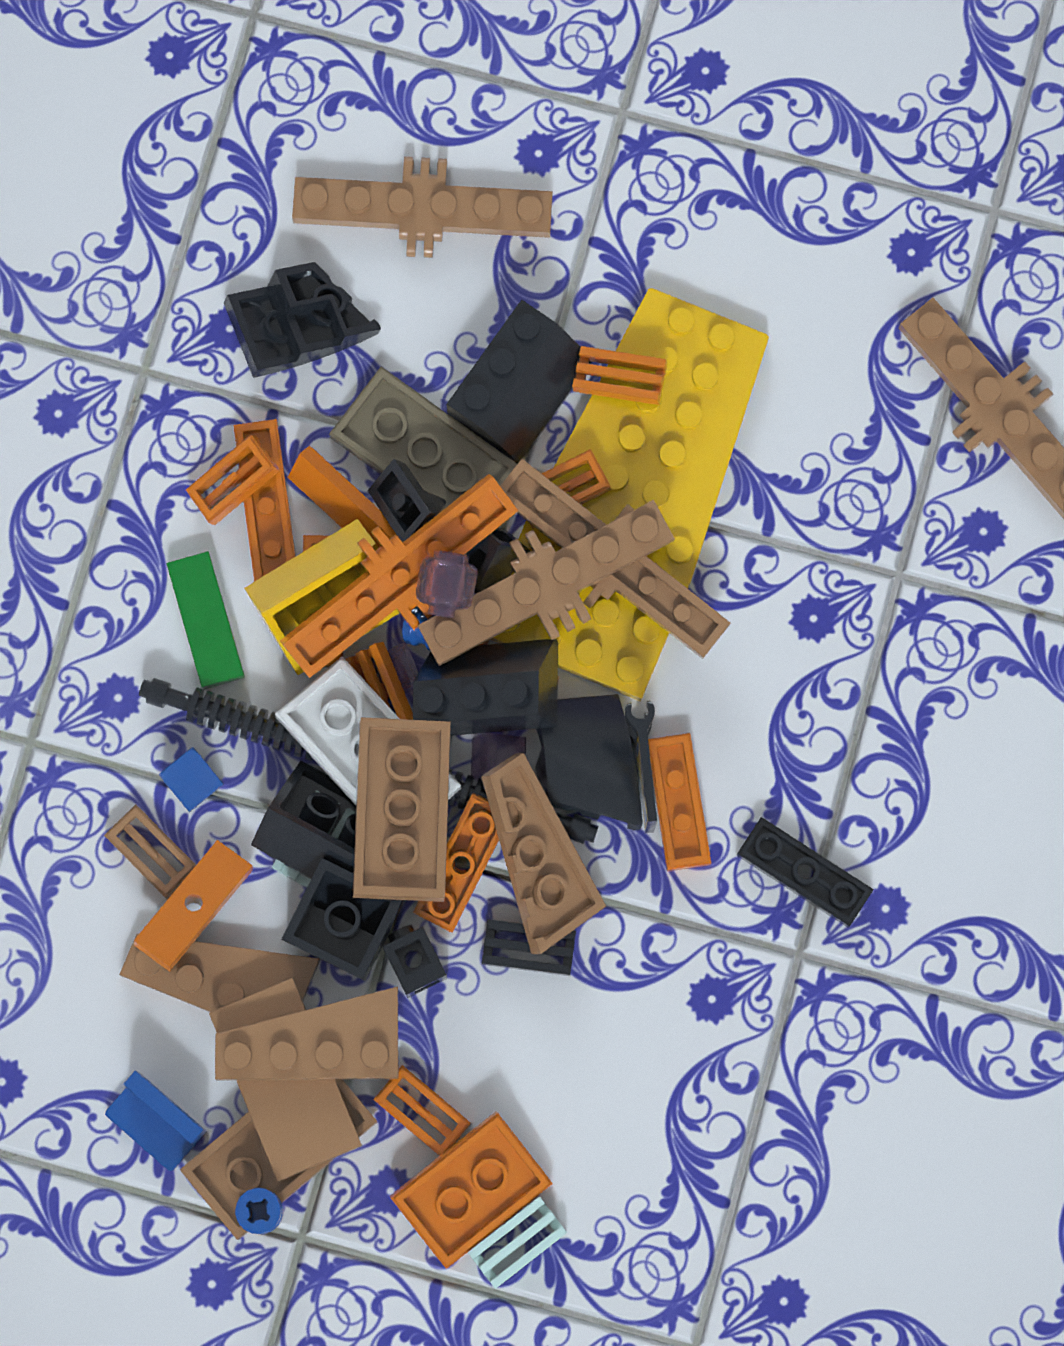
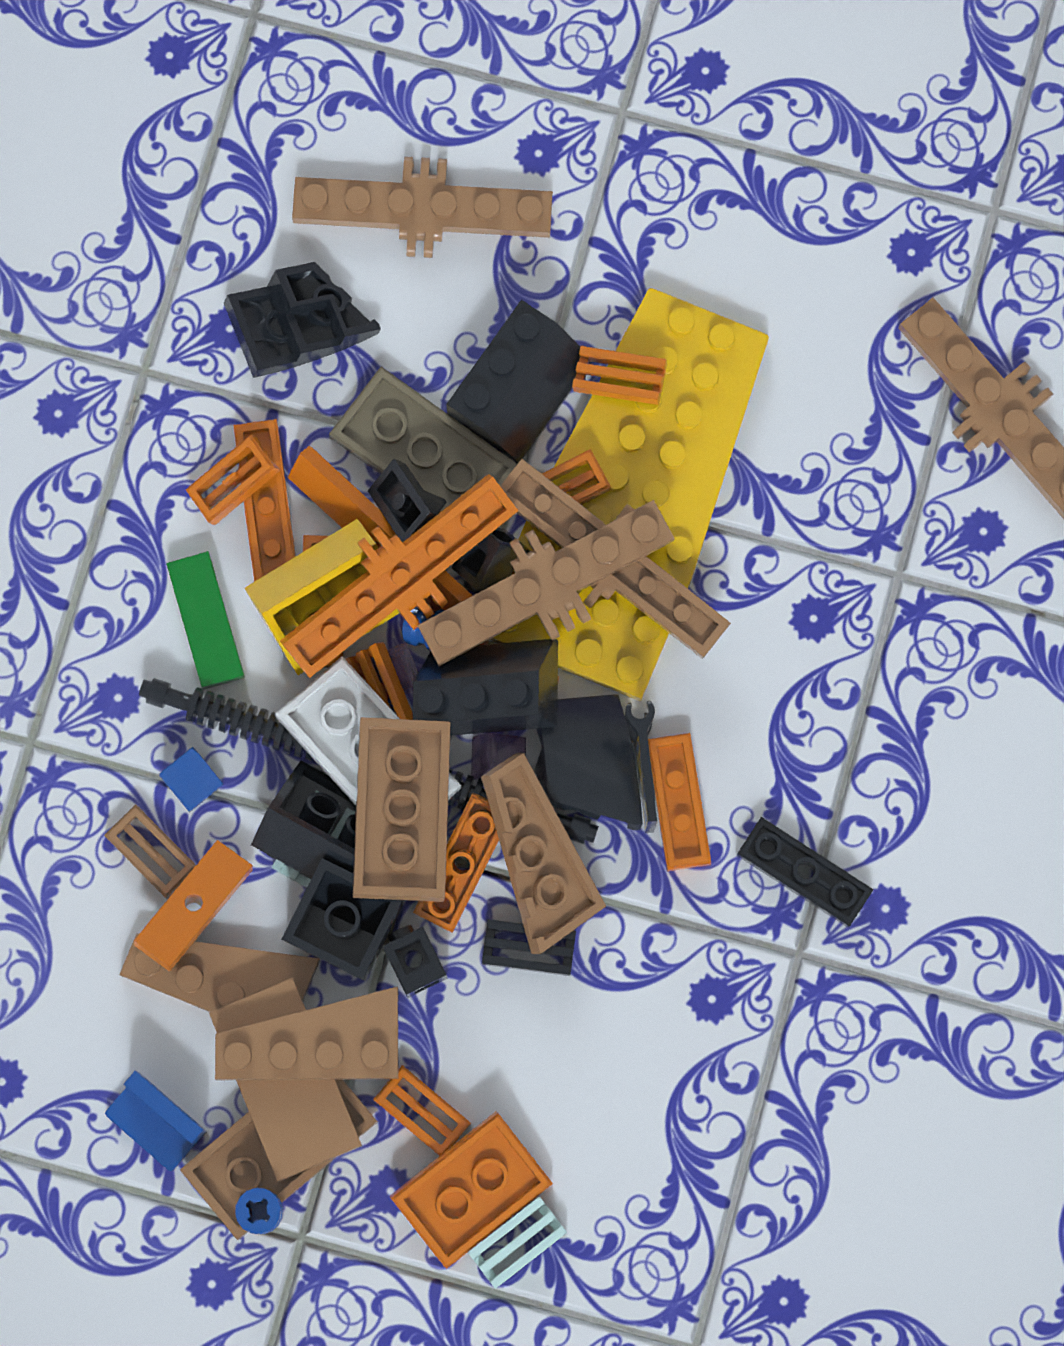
clear purple head [416,550,478,618] -> none

